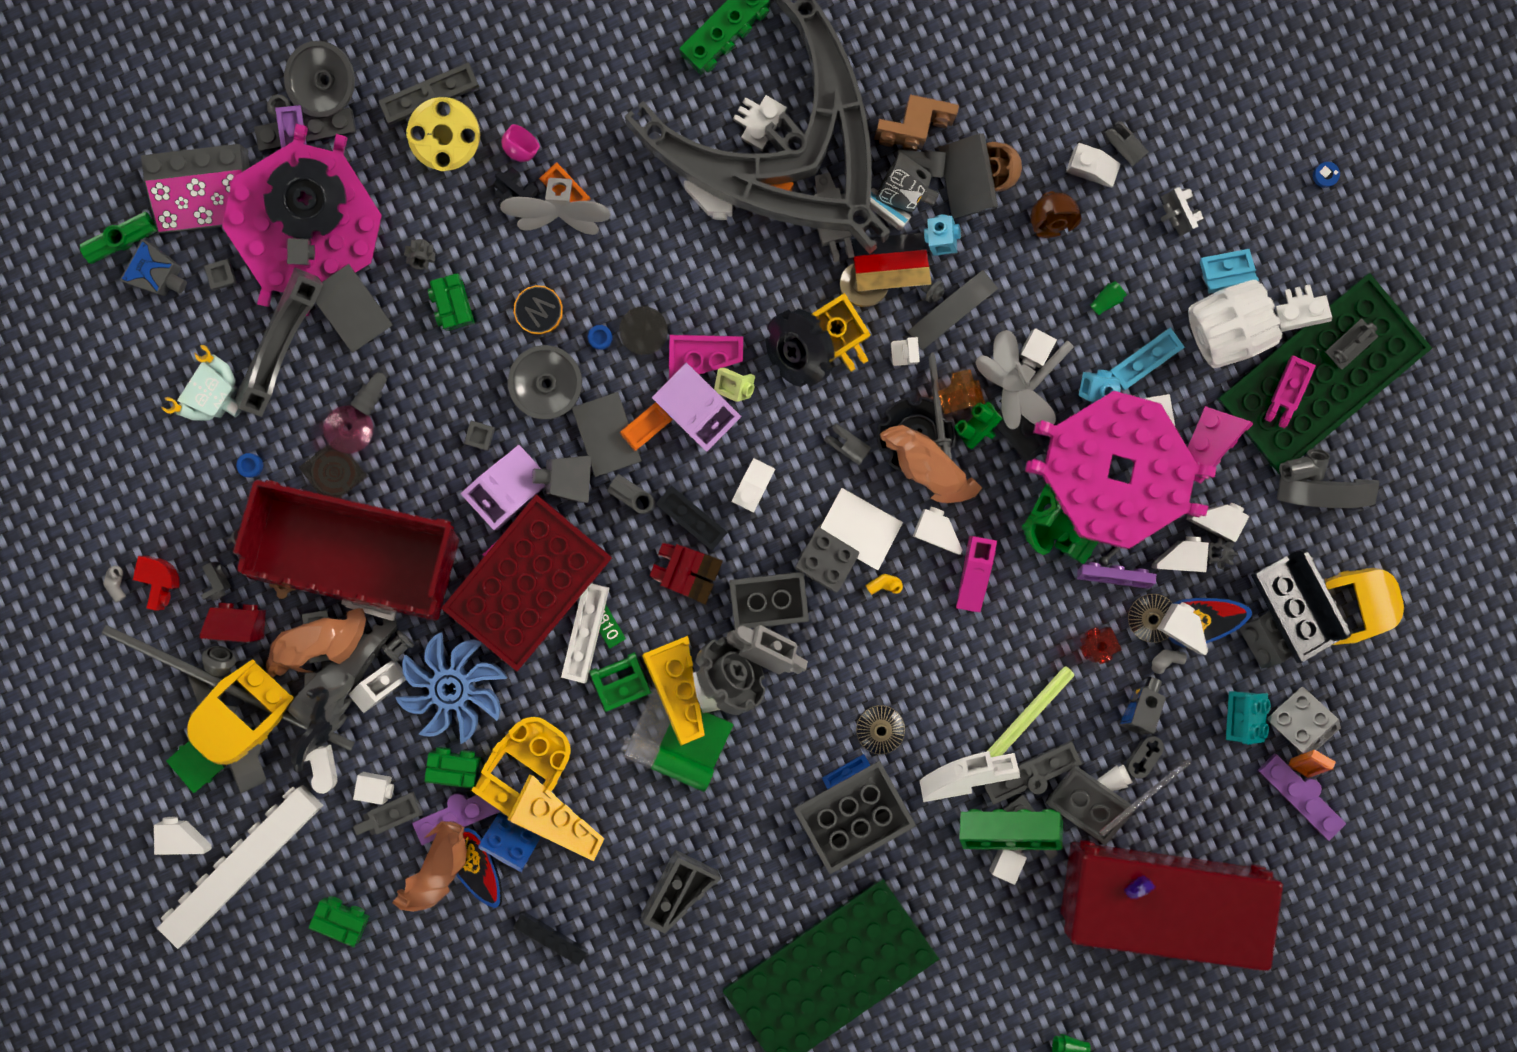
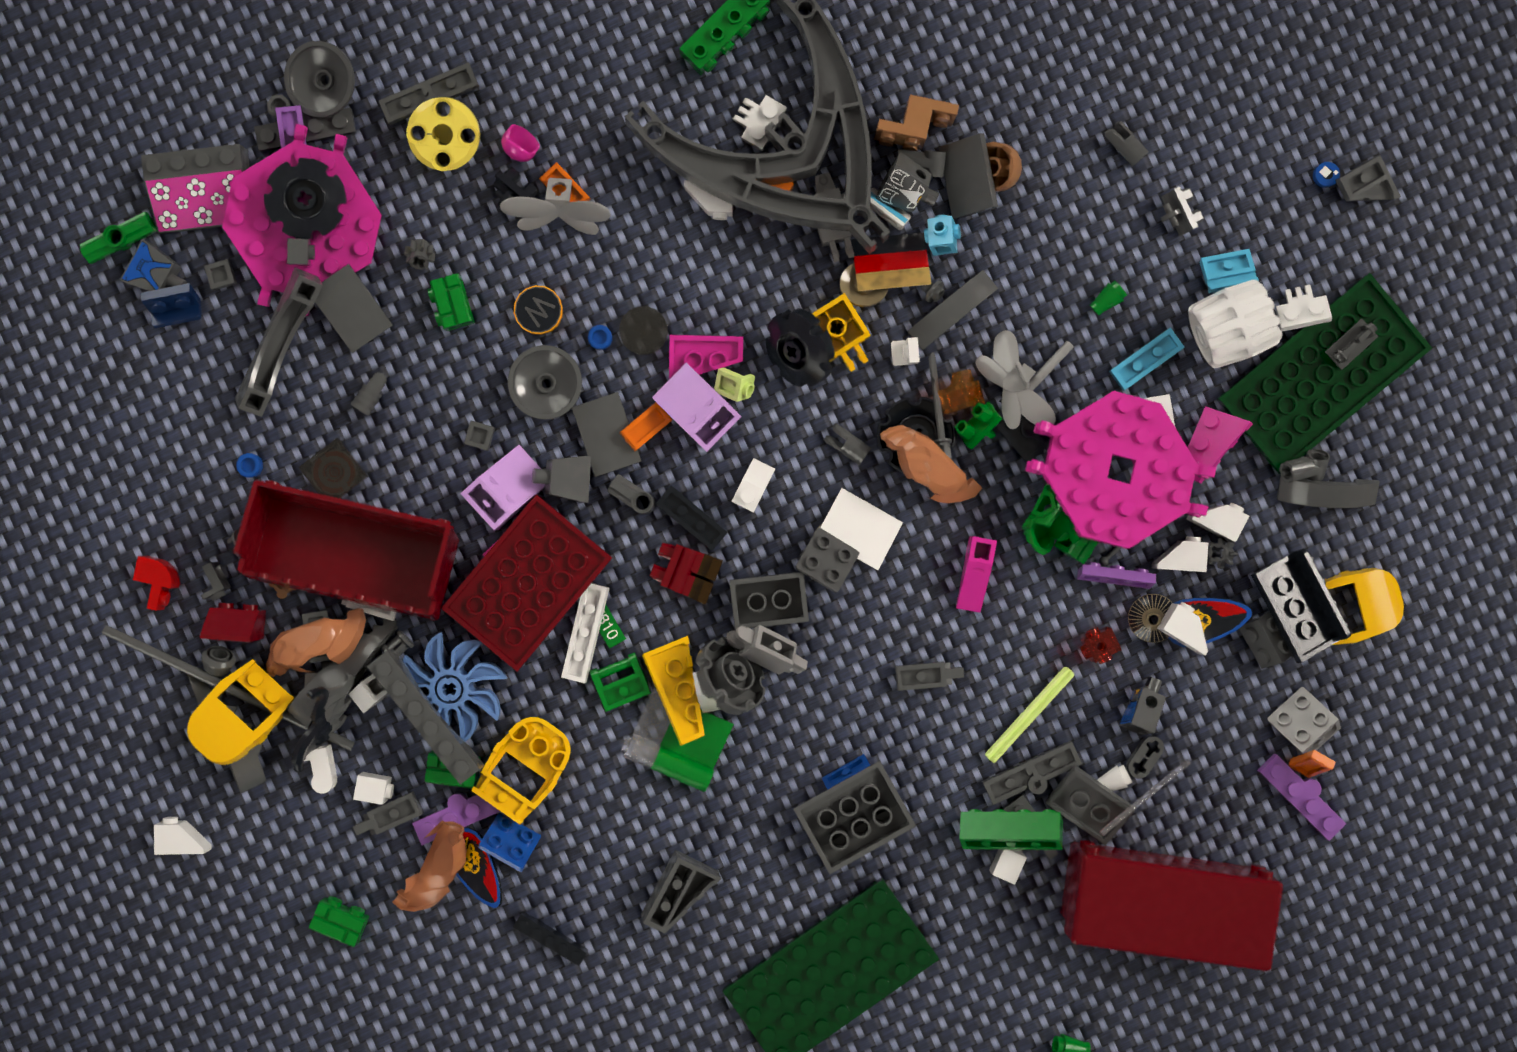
light grey arm [103,566,126,603] -> none
white brick [157,785,324,949] -> none
light aqua torso [161,345,242,421] -> none
green piece [166,741,225,794] -> none
clear pink dish [323,405,374,453] -> none
yellow wing [507,774,604,861] -> none
dish [856,705,905,754] -> none
yellow arm [865,574,903,595] -> none
white slope [913,507,962,555] -> none
white slope [919,751,1020,802] -> none
white brick [1019,328,1057,369] -> none
reddish brown cylinder [1030,191,1082,238] -> none
white slope [1066,143,1120,188] -> none
medium azure brick [1079,369,1121,404] -> none
dark purple tile [1124,875,1155,899] -> none
light grey arm [1151,650,1187,674] -> none
teal bracket [1226,691,1271,745] -> none
dark pink hinge [1265,356,1316,428] -> none
none -> dark blue bracket [141,283,202,328]
none -> dark grey arch [367,649,484,785]
none -> dark grey hinge [895,661,964,691]
none -> dark grey wing [1335,155,1401,202]

